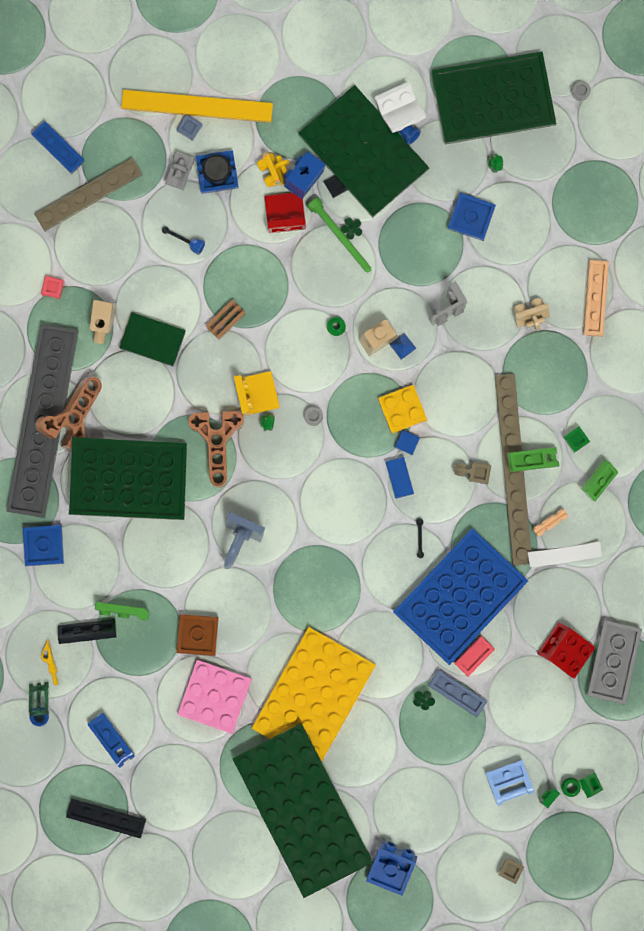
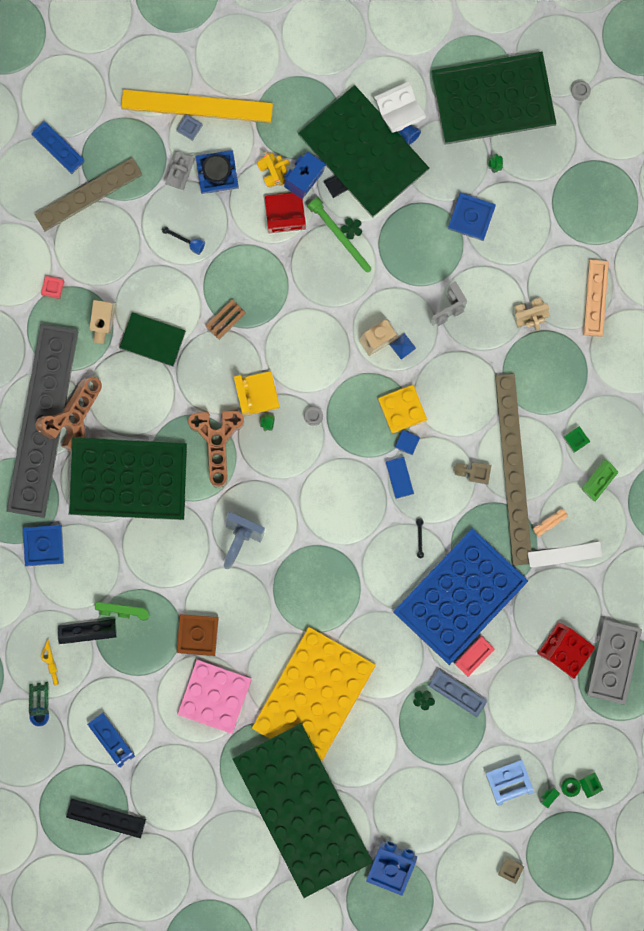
green plate [327,317,346,336] -> none
bright green plate [507,447,560,473] -> none

